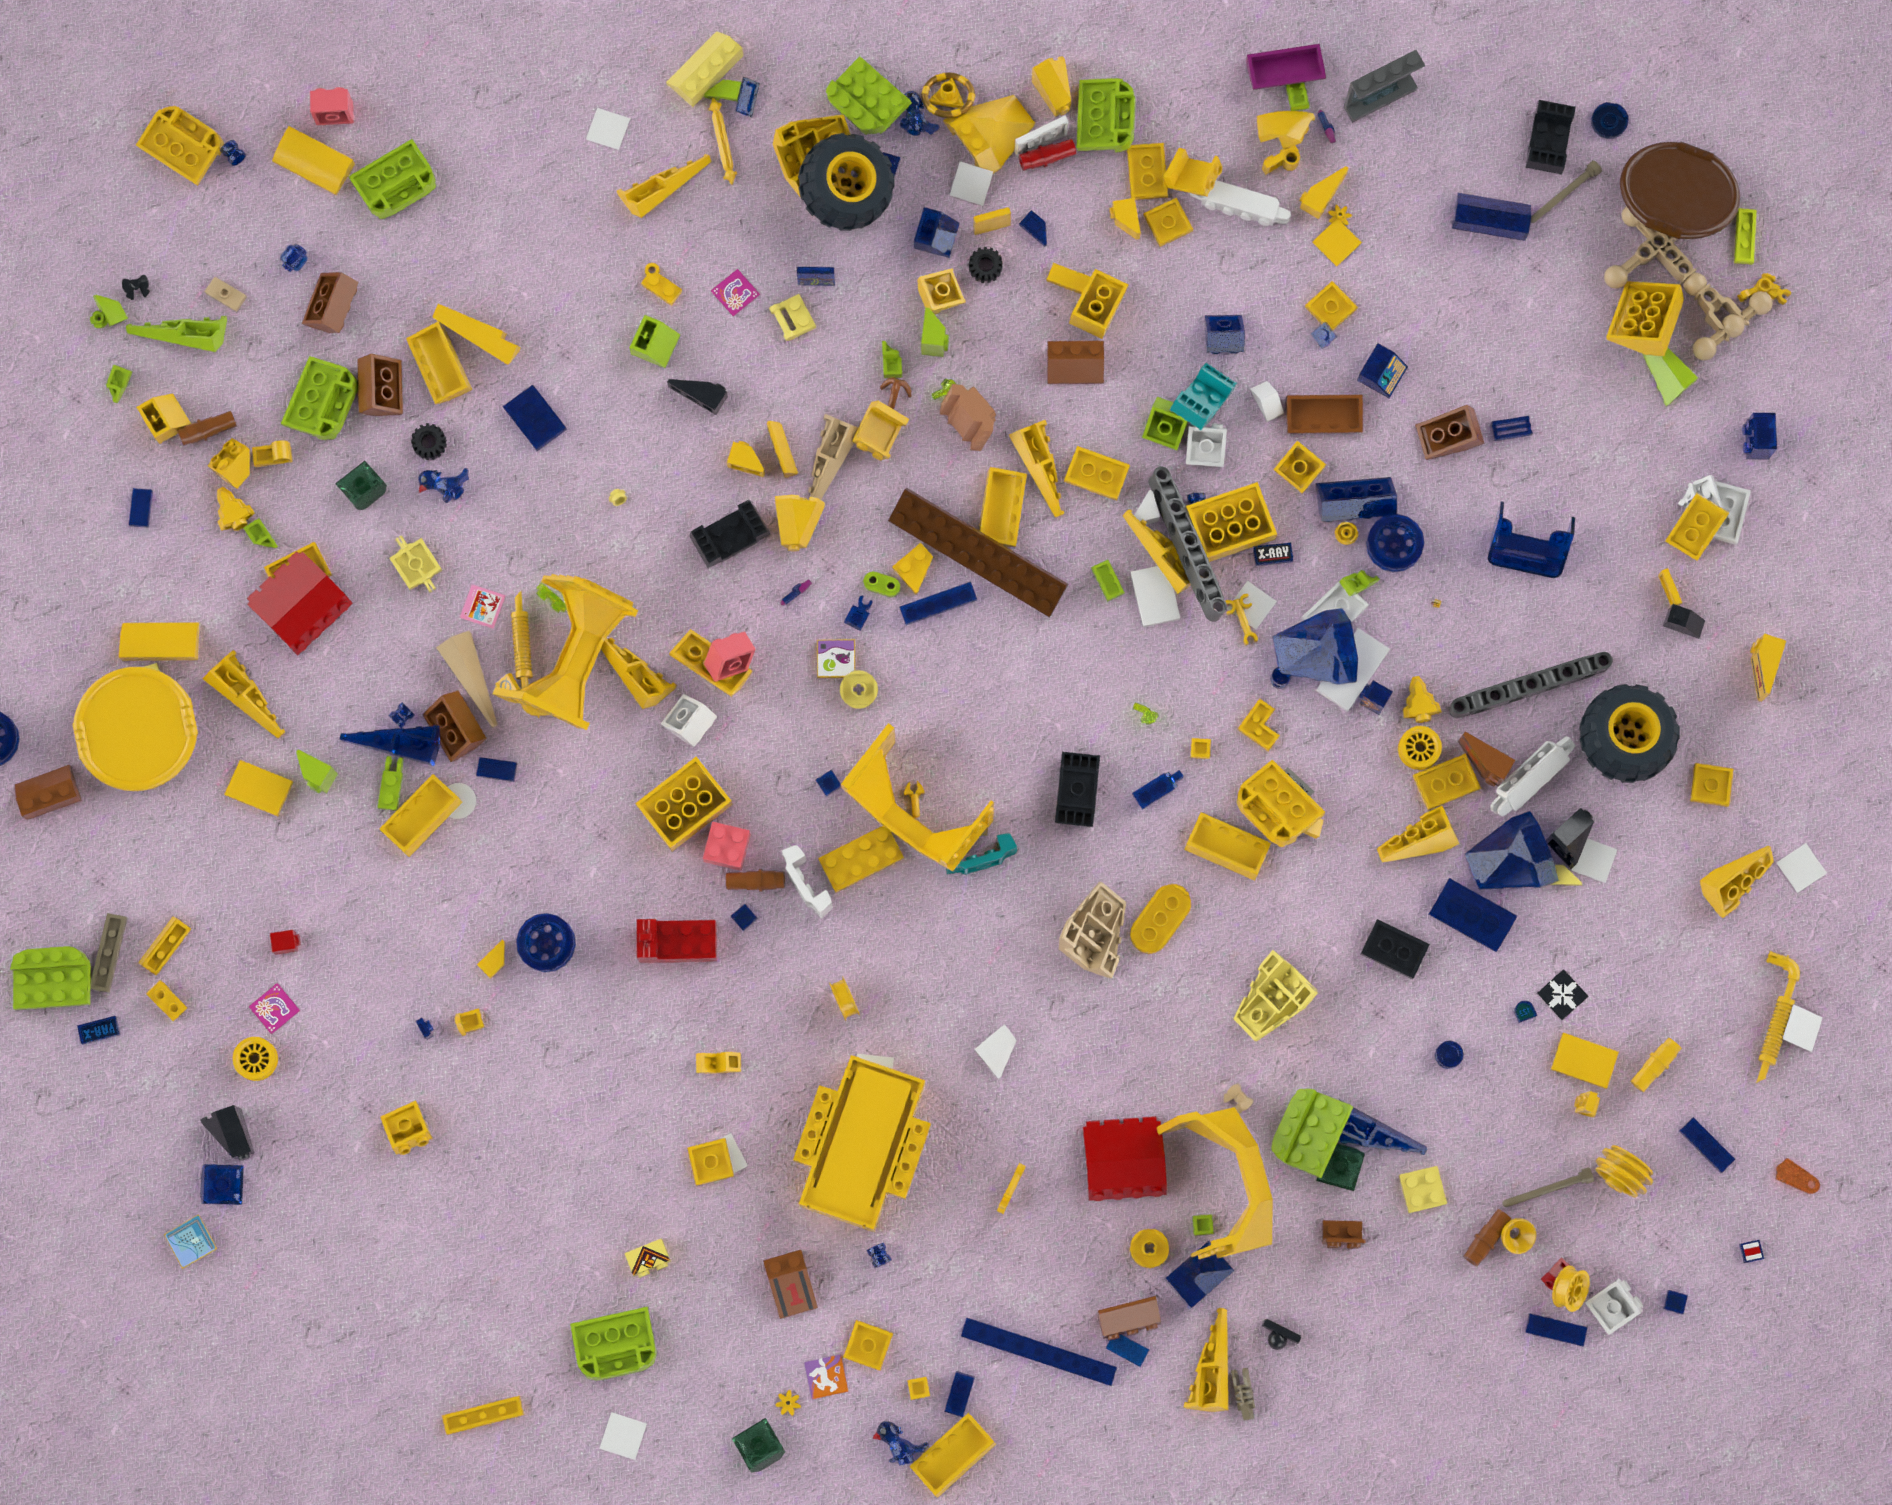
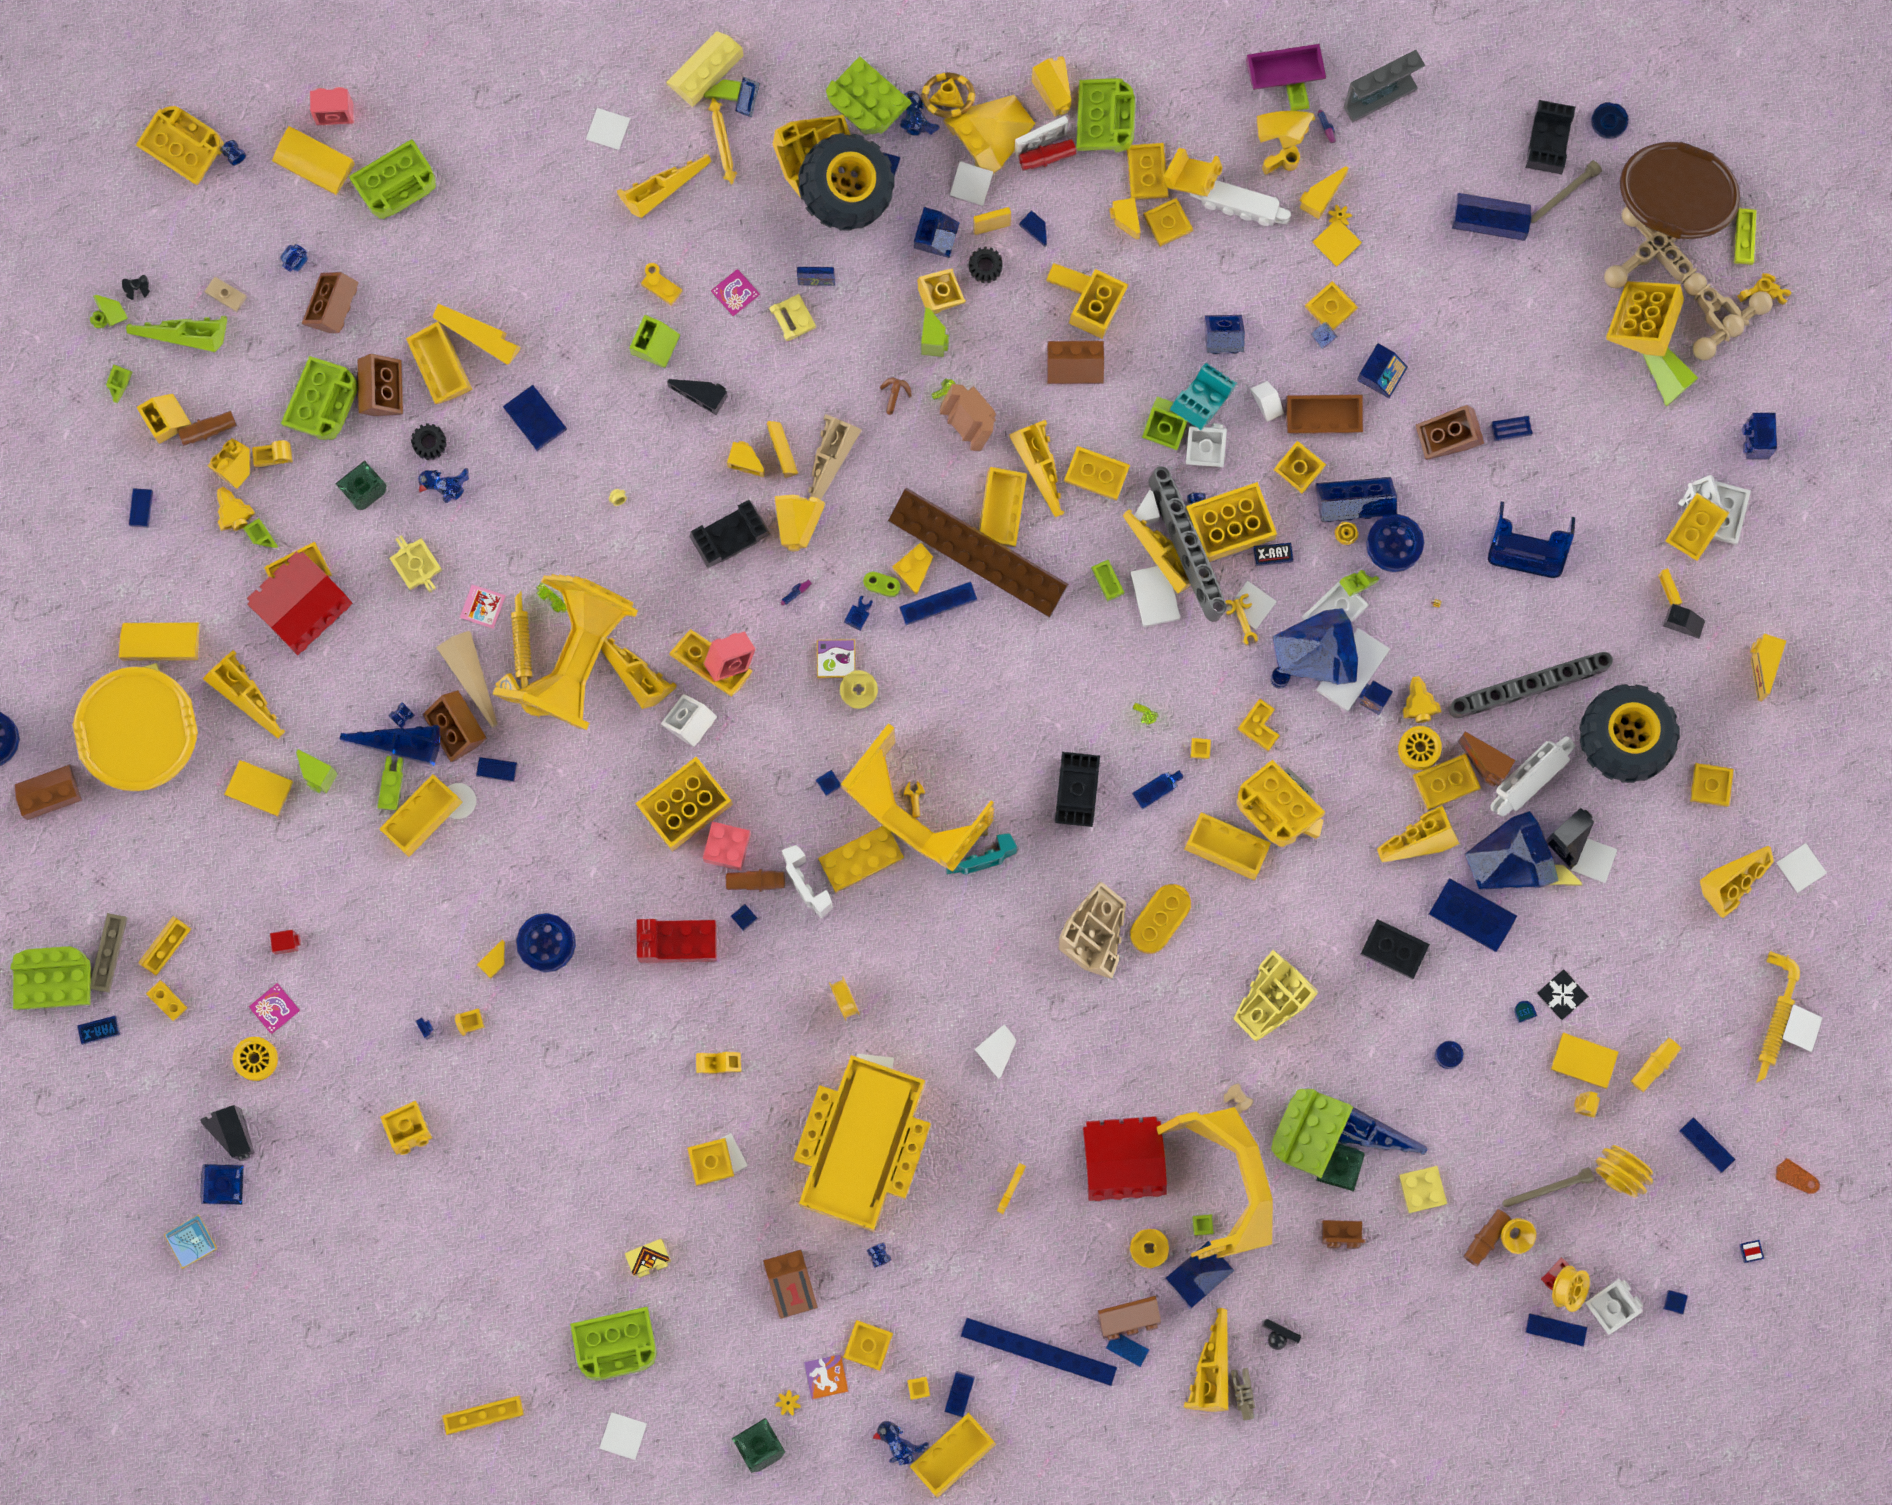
yellow panel [852,400,909,461] -> none
lime slope [882,341,903,379] -> none

